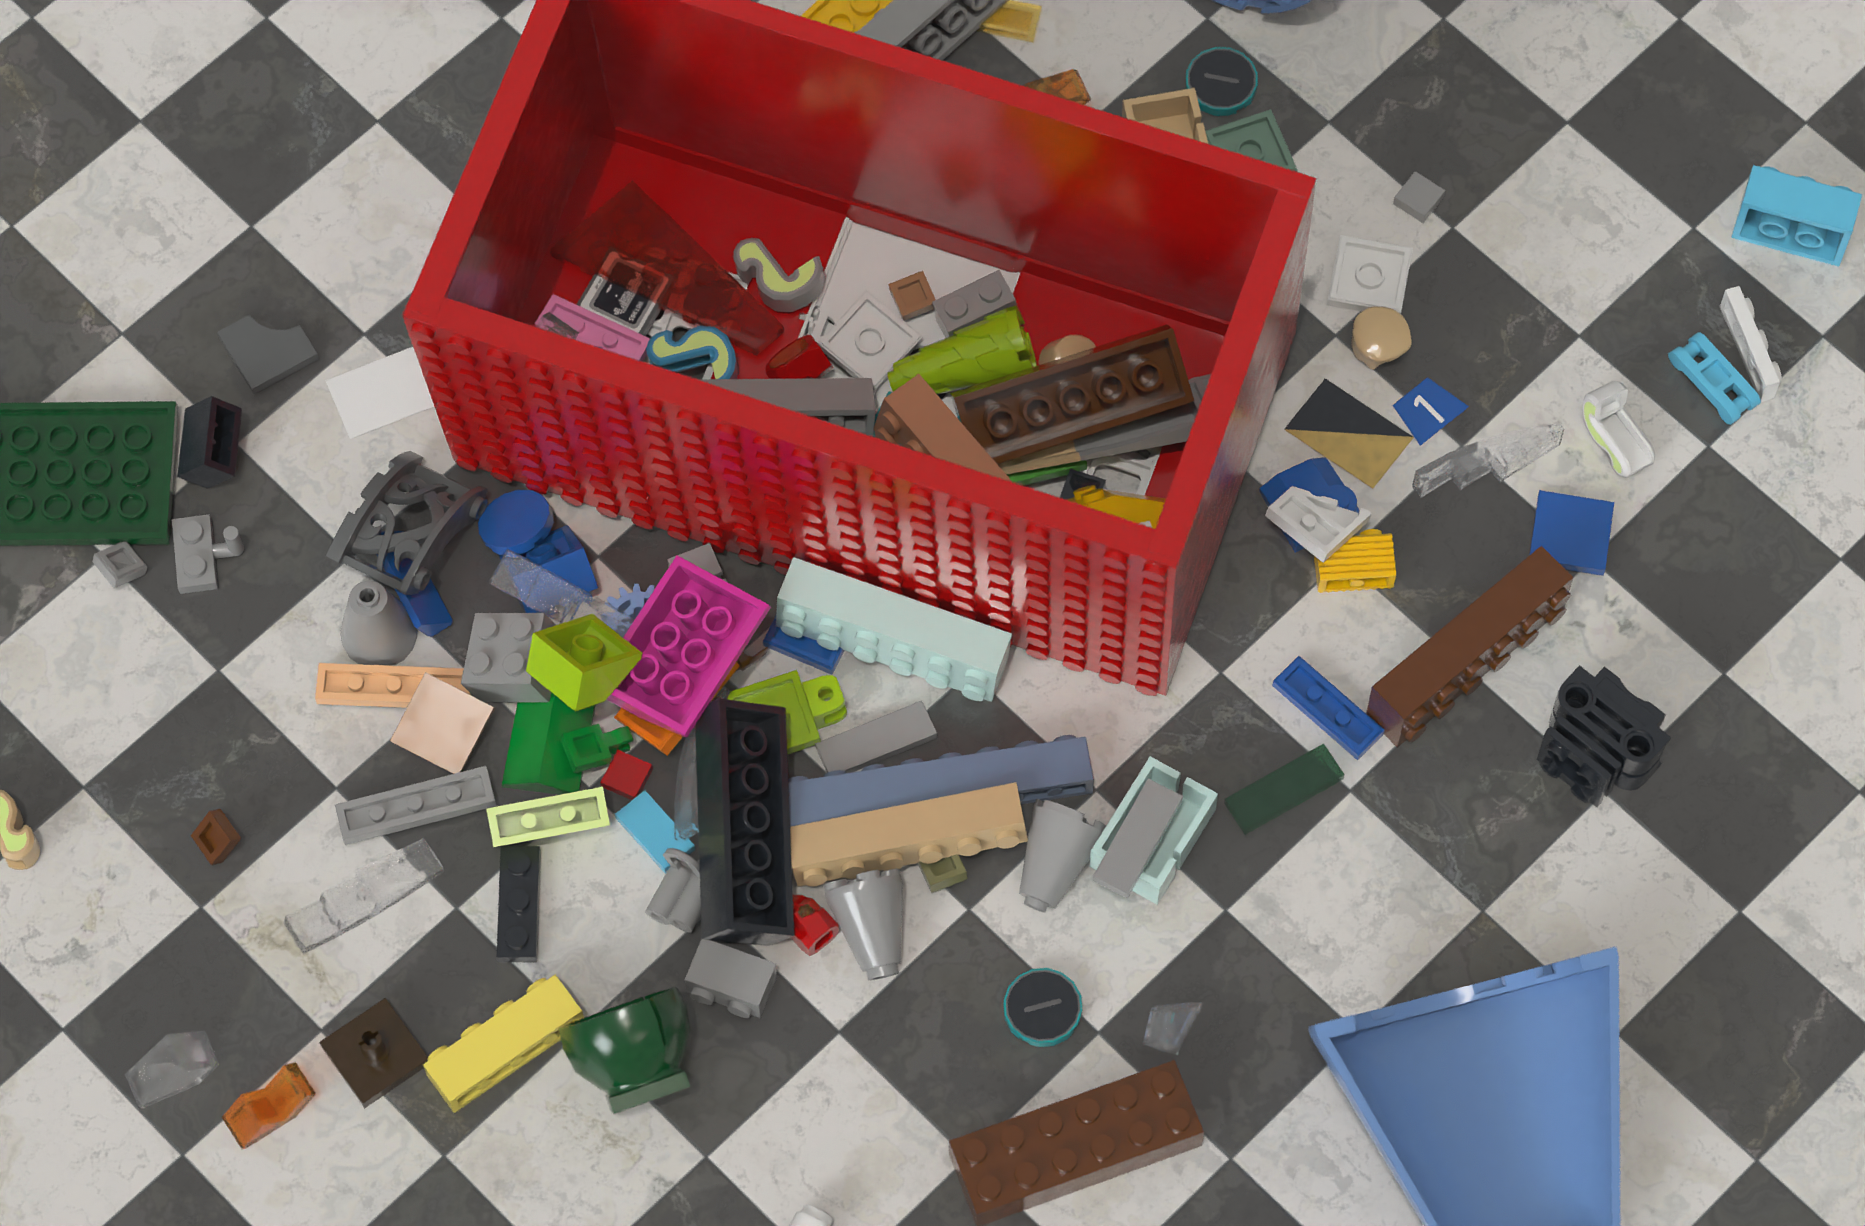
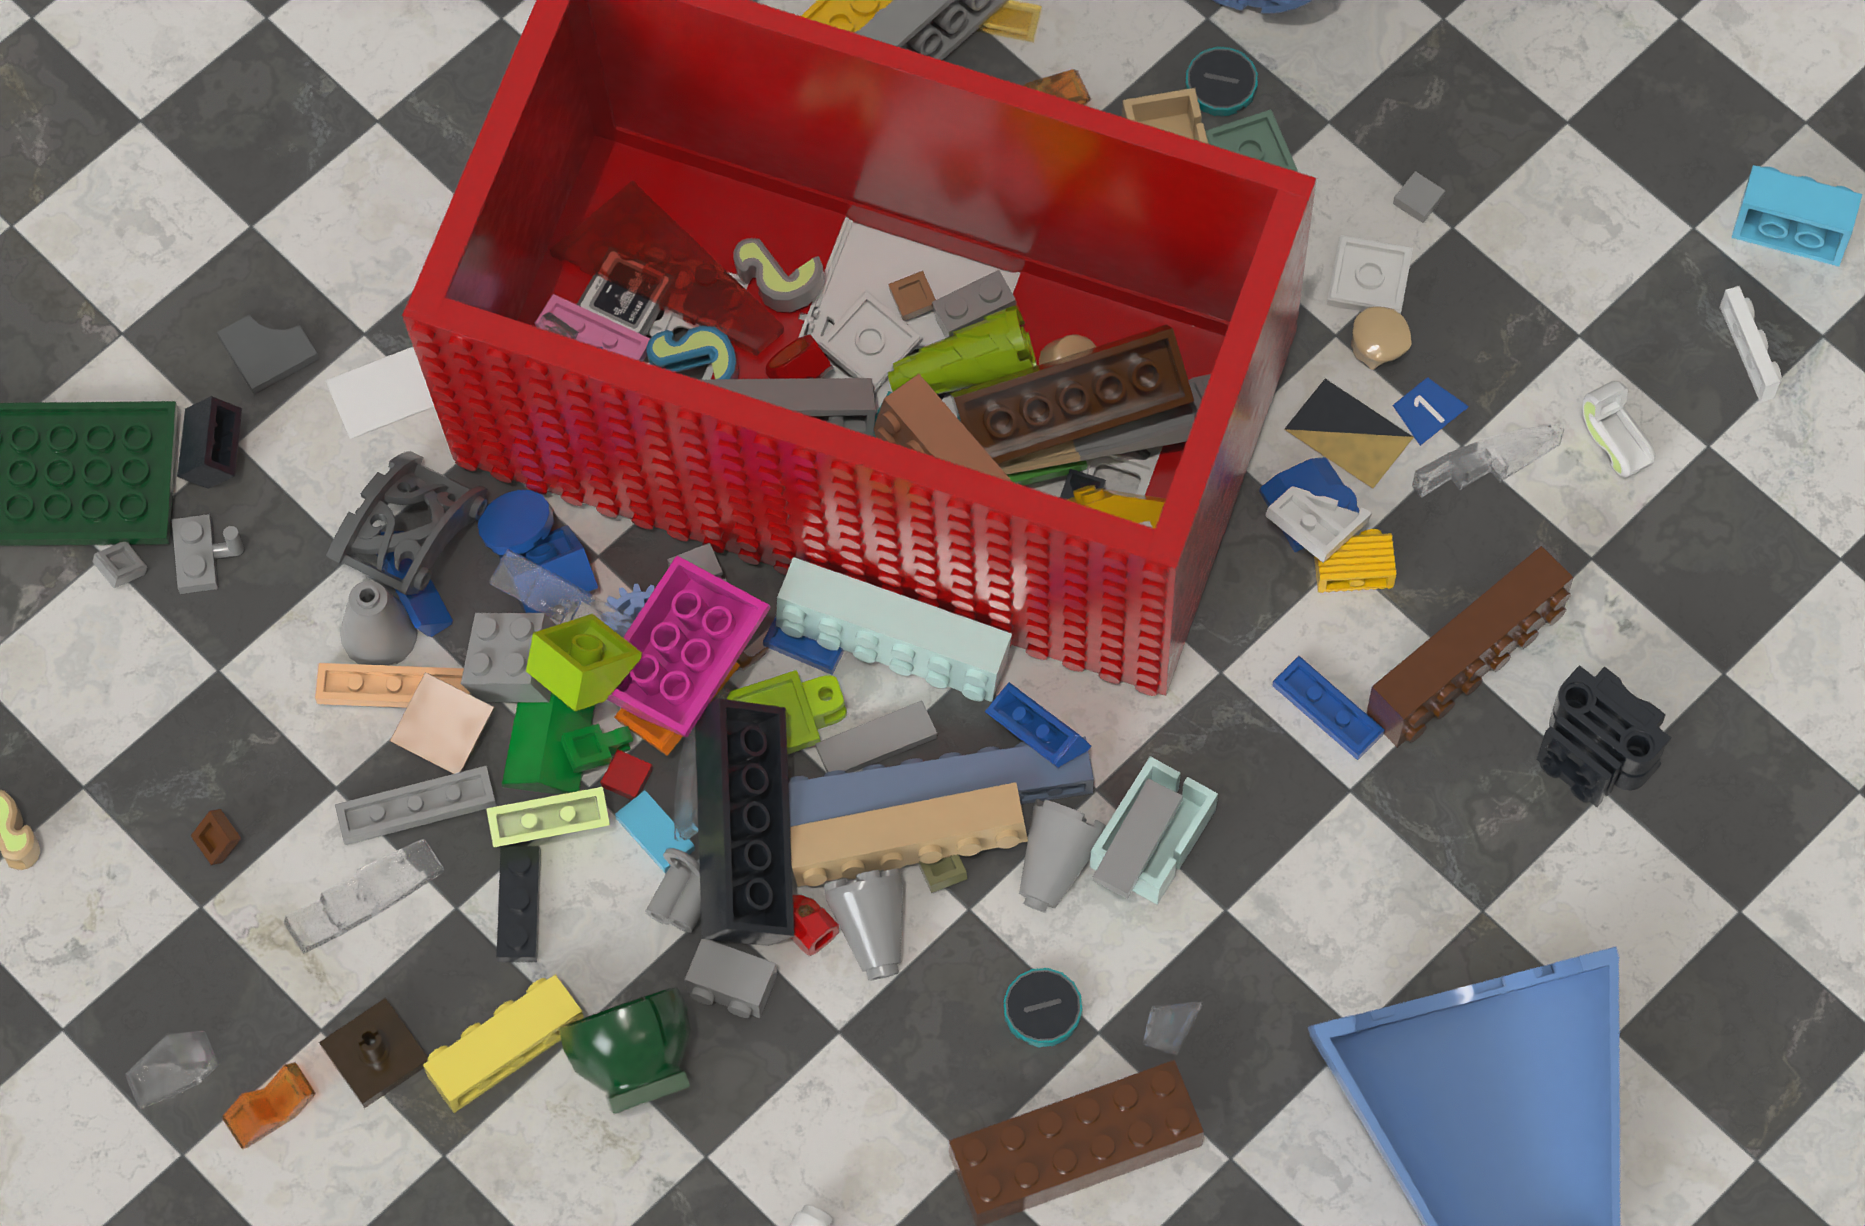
clear green tile [1224,743,1345,835] -> none
blue tile [1529,490,1615,576] -> none
medium azure plate [1668,332,1761,425] -> none
none -> blue slope [985,682,1092,768]

